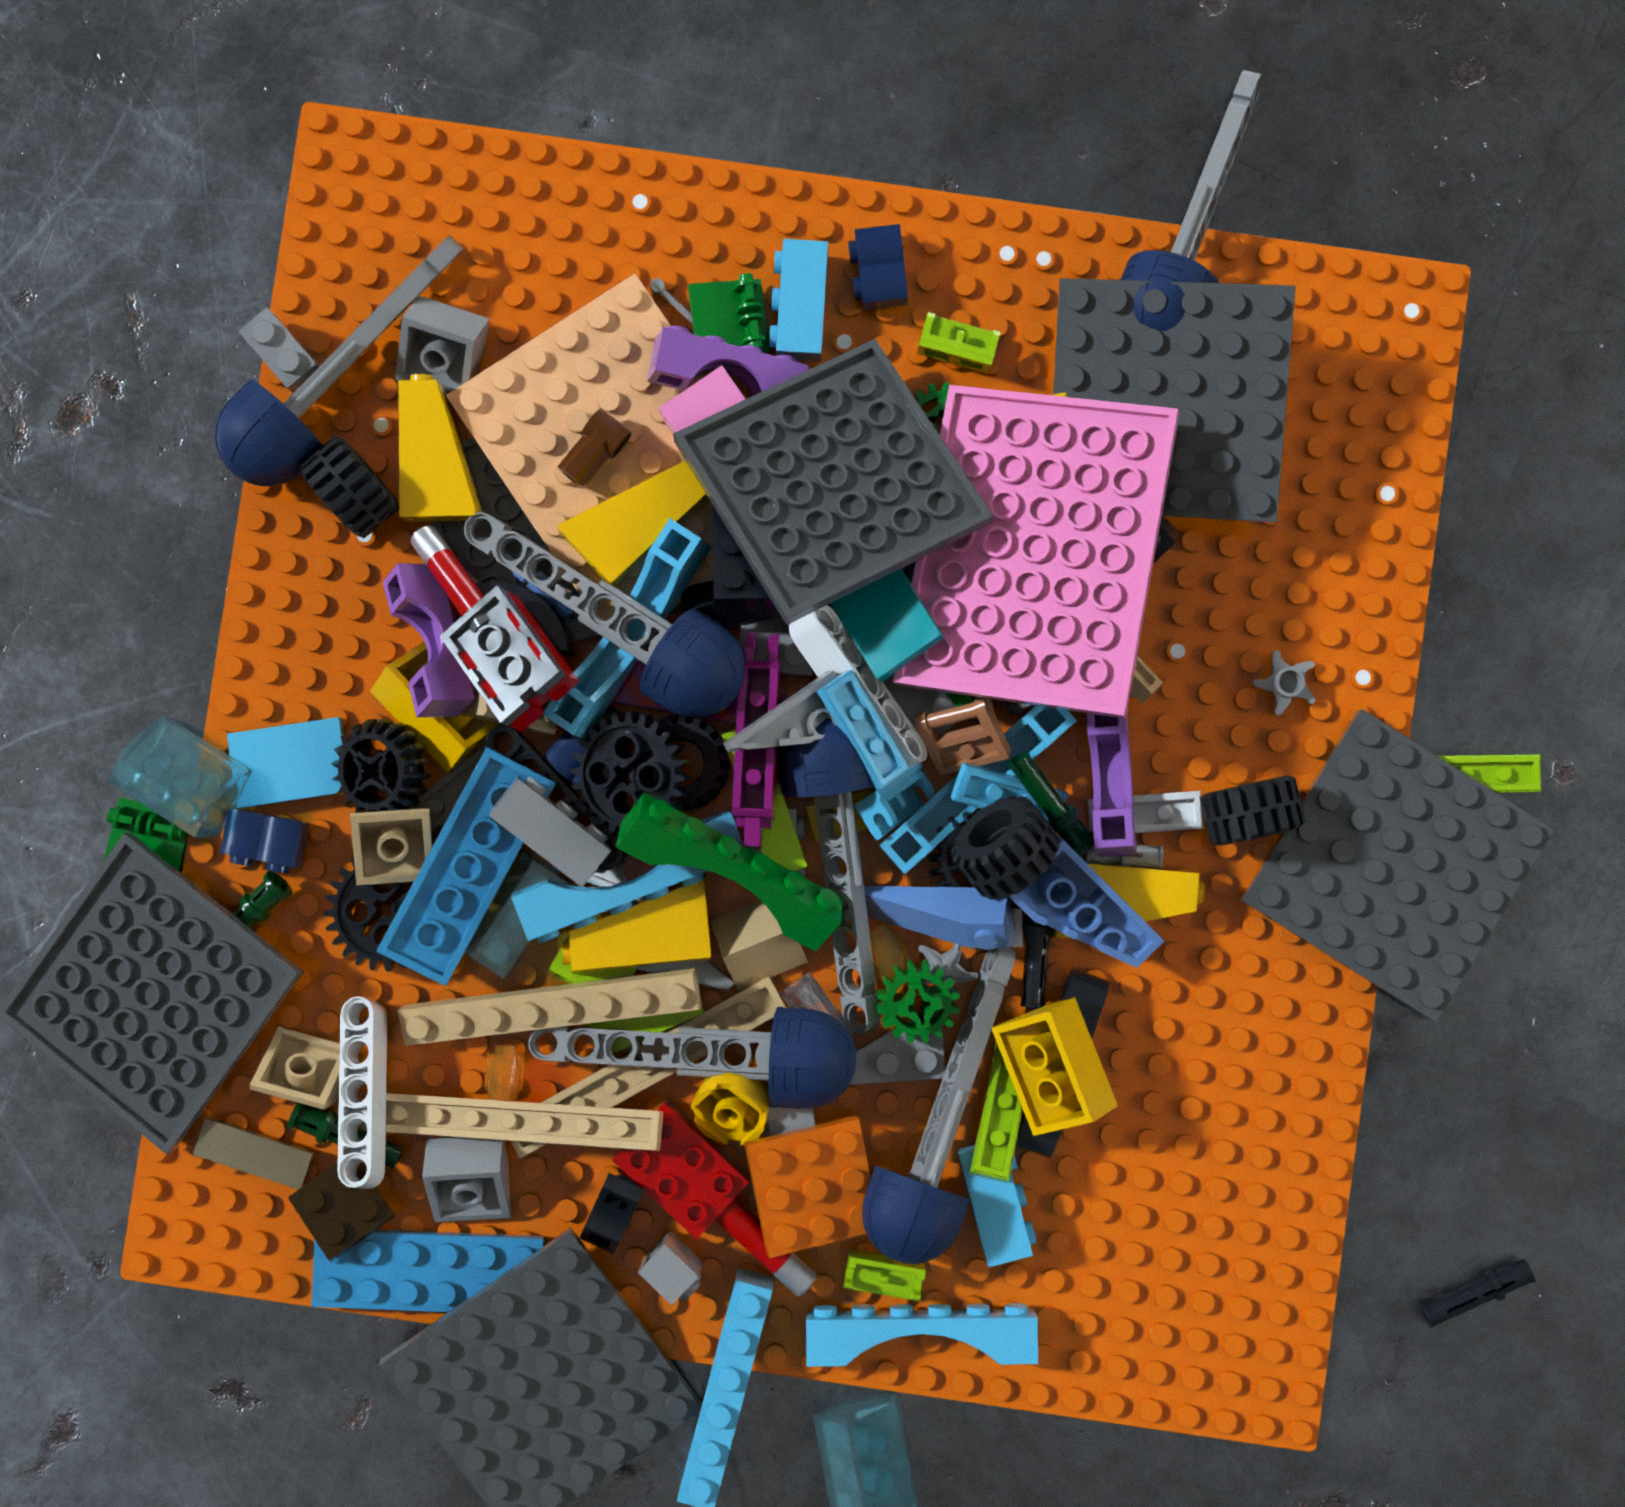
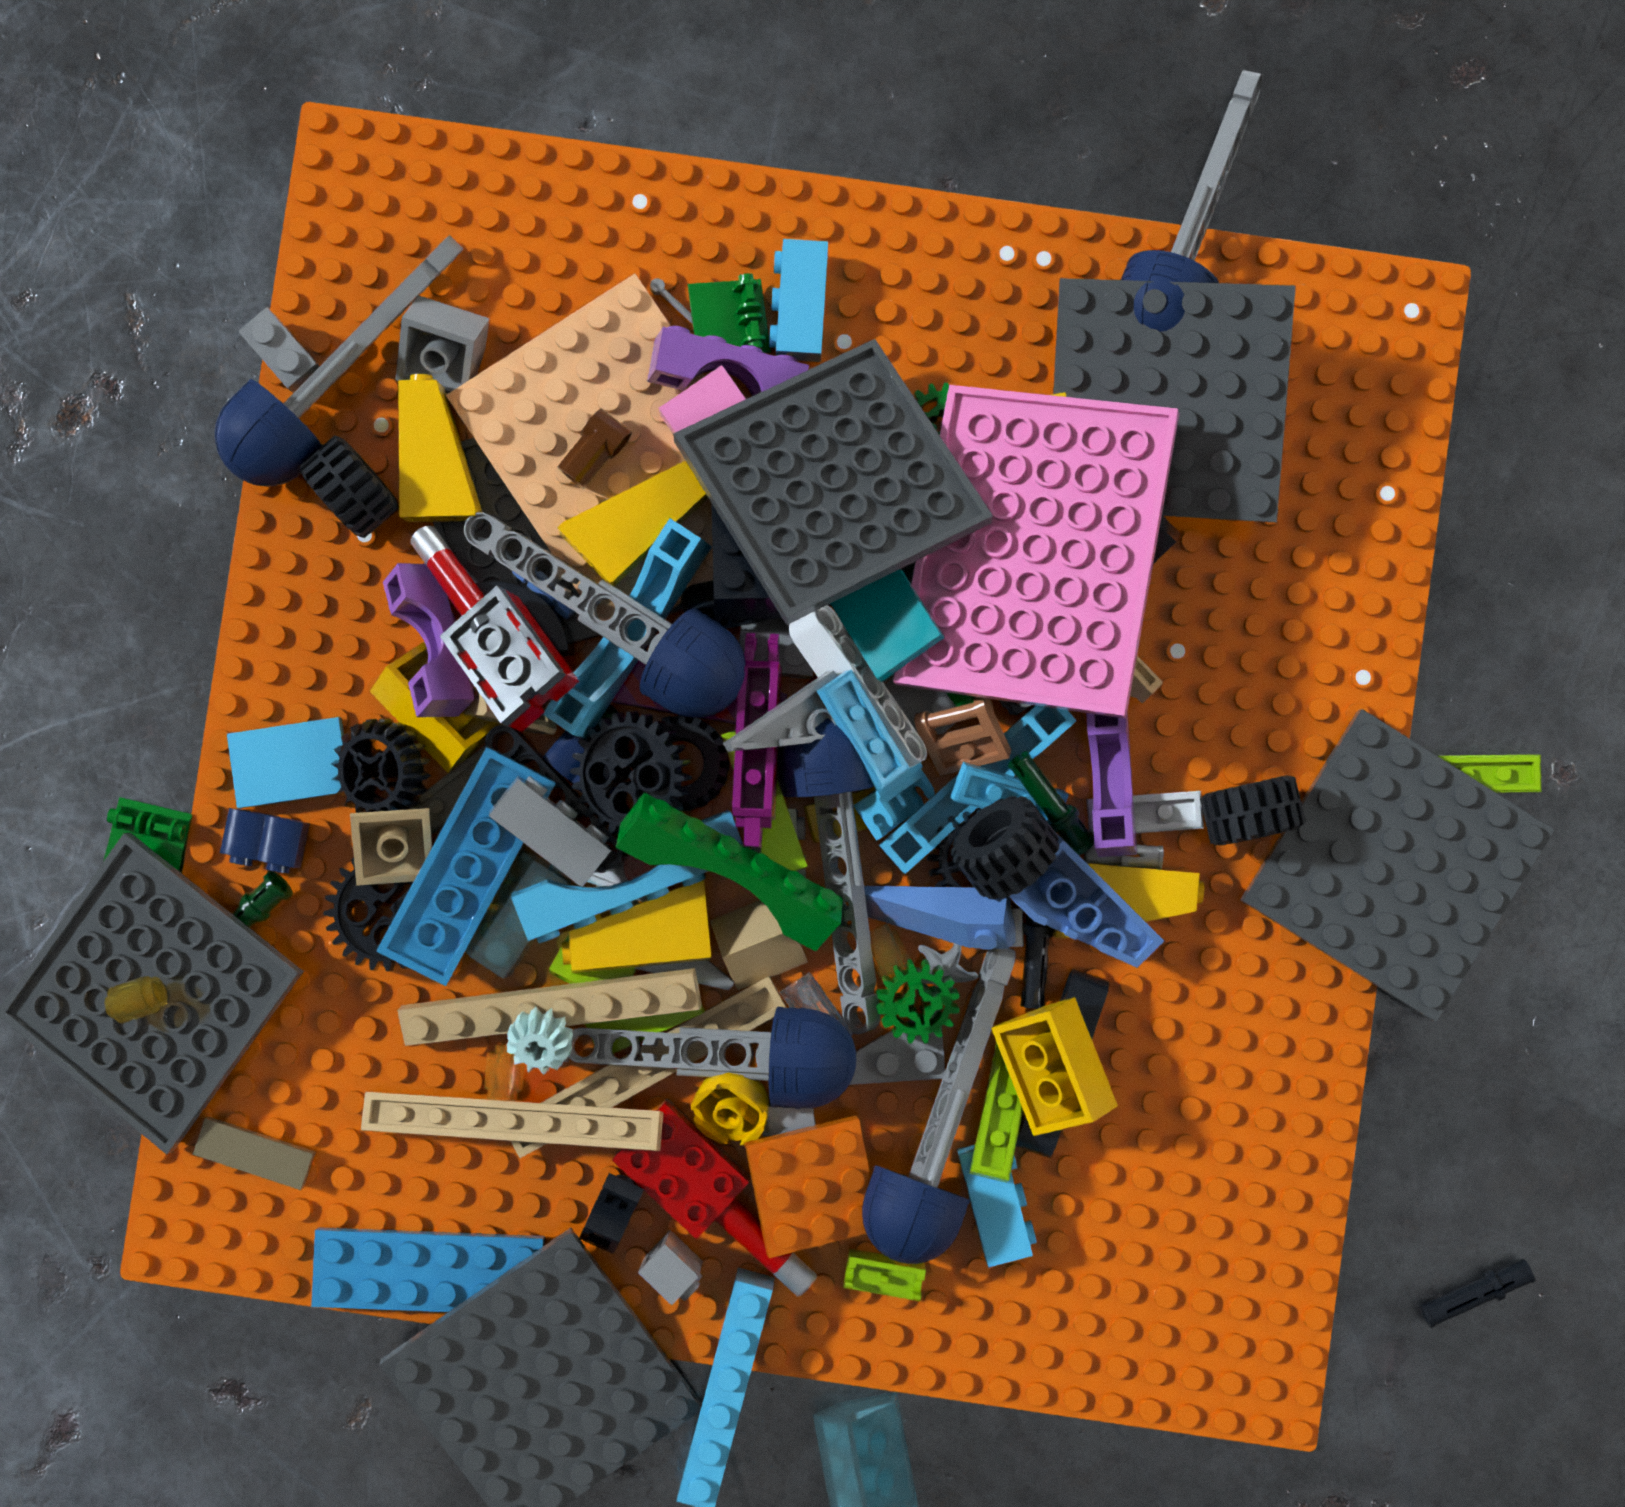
clear light blue slope [107,715,252,838] -> none
tan slope [250,1027,340,1109] -> none
dark green pin [286,1102,404,1170] -> none
dark brown plate [288,1162,396,1262] -> none
white beam [337,996,387,1189] -> none
light grey slope [422,1137,511,1222] -> none
medium azure arch [806,1303,1038,1367] -> none
dark blue brick [848,224,908,310] -> none
lime hinge [917,312,1000,374] -> none
light grey animal [1251,650,1315,716] -> none
none -> clear yellow brick [104,976,167,1024]
none -> light aqua gear [507,1006,573,1075]

